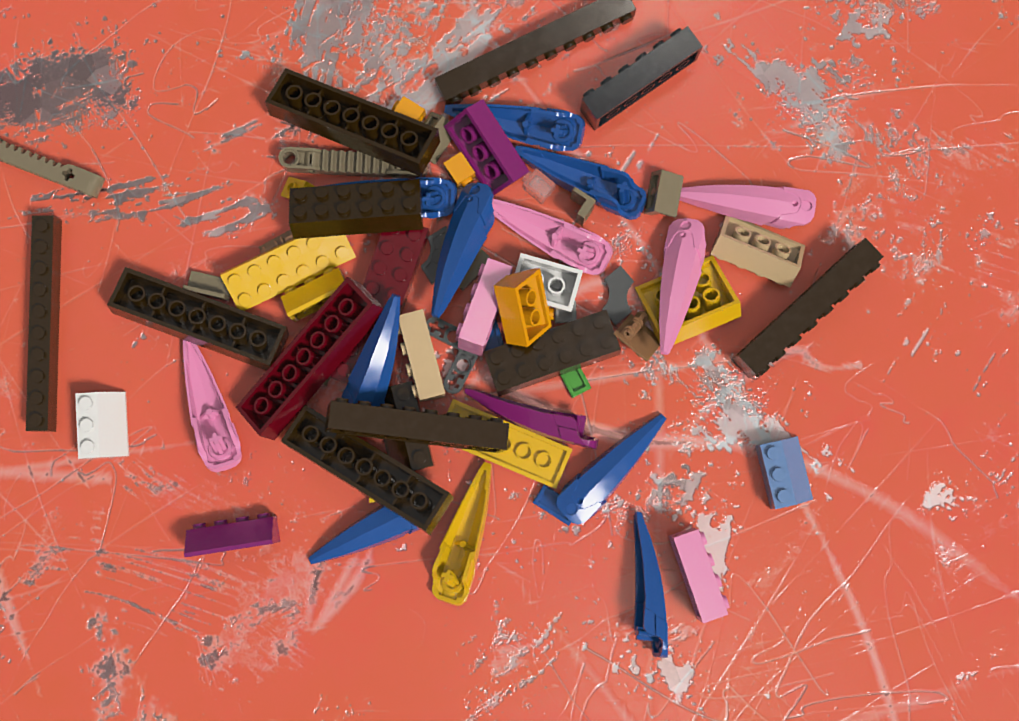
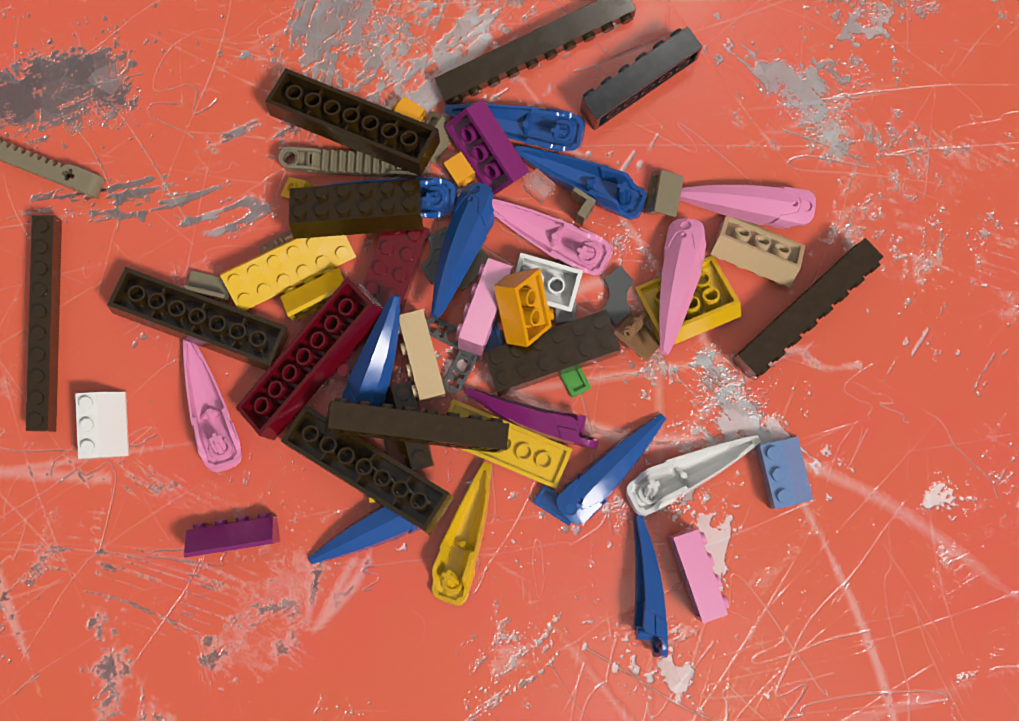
none -> white piece [626,435,761,516]

